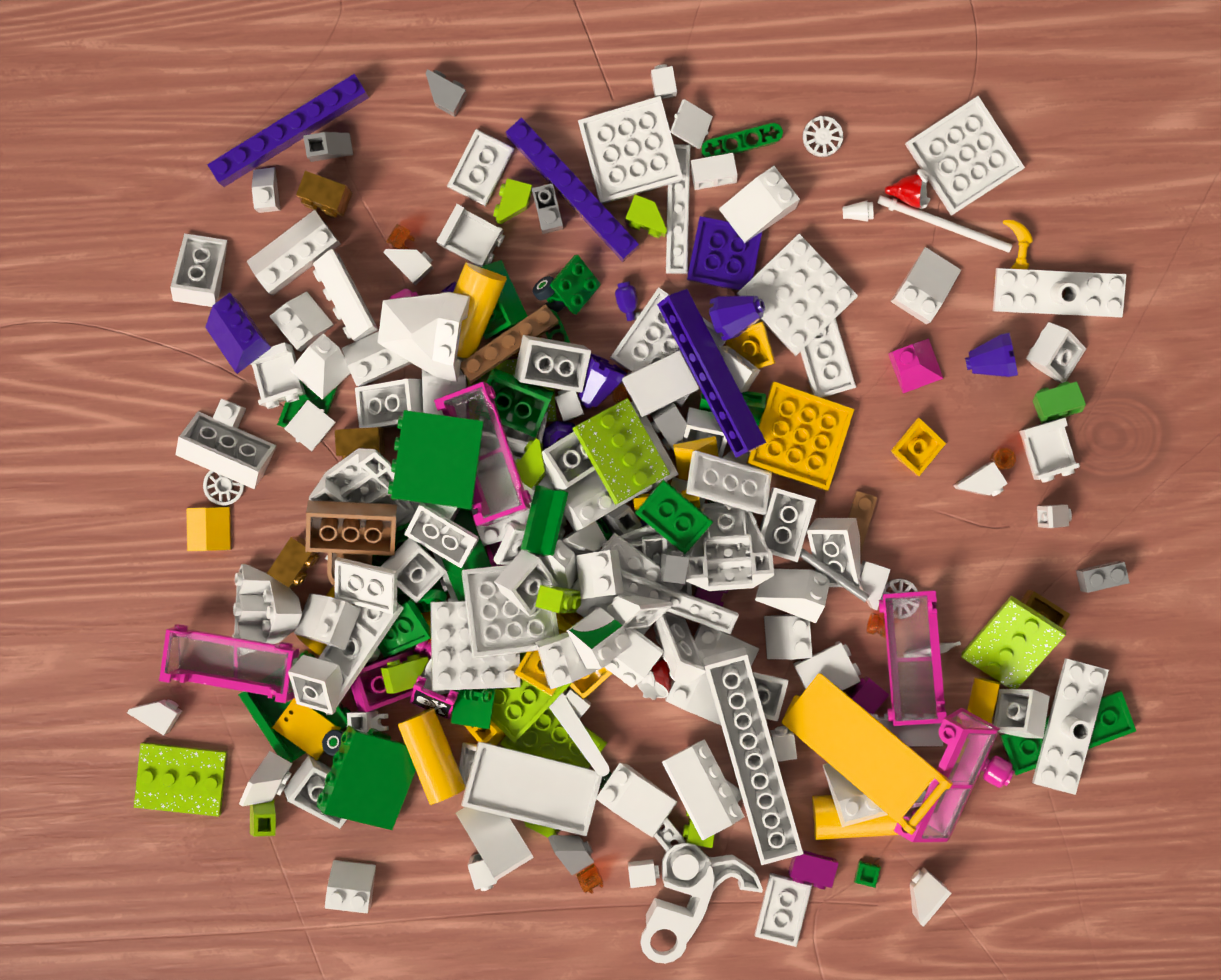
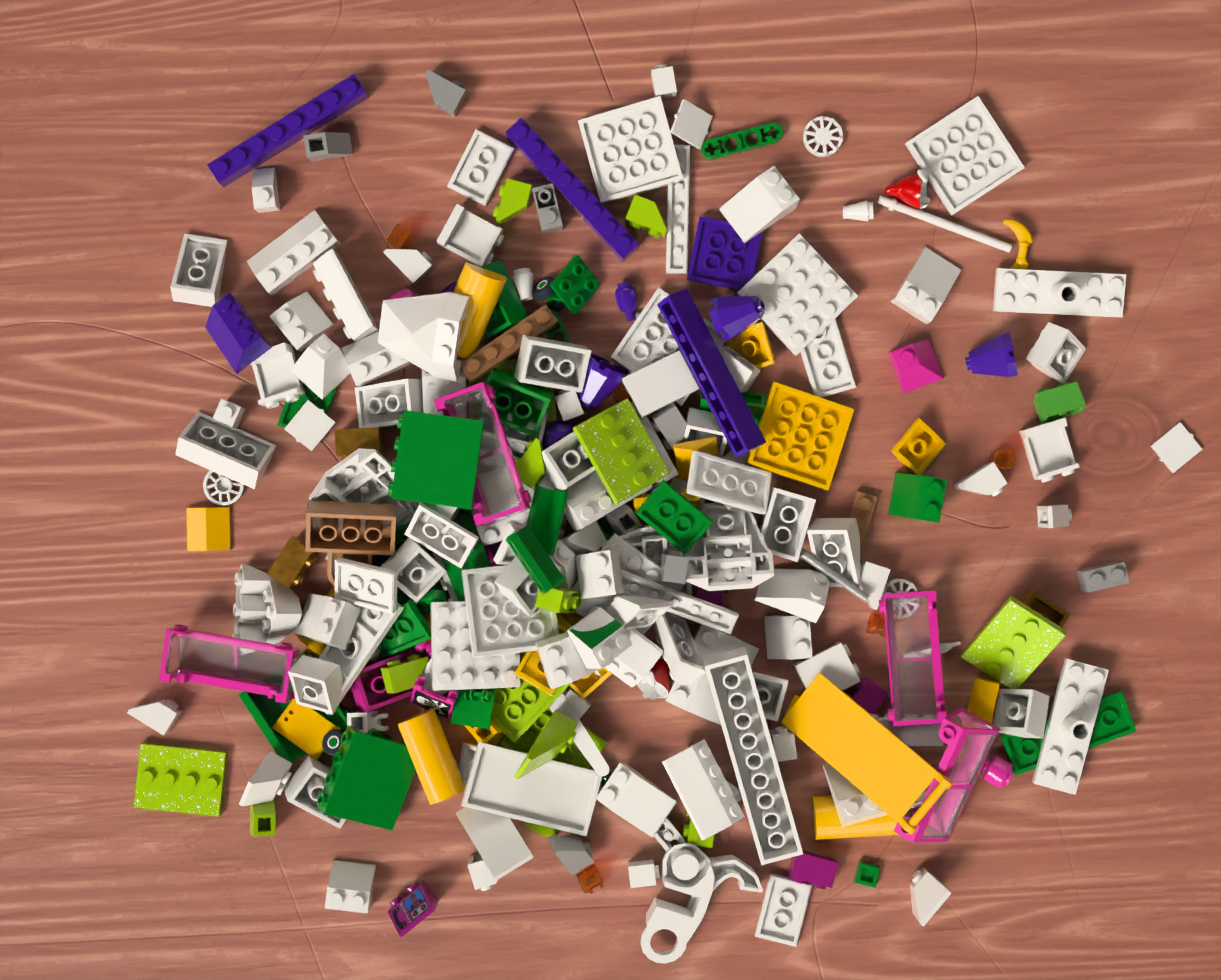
pearl gold brick [296,171,352,218] -> none
white hinge [691,153,737,190] -> none
none -> magenta slope [388,880,439,937]
none -> green panel [505,526,565,595]
none -> white cone [512,268,533,301]
none -> lime slope [514,709,578,779]
none -> green slope [888,473,947,523]
none -> white piece [1150,422,1202,473]

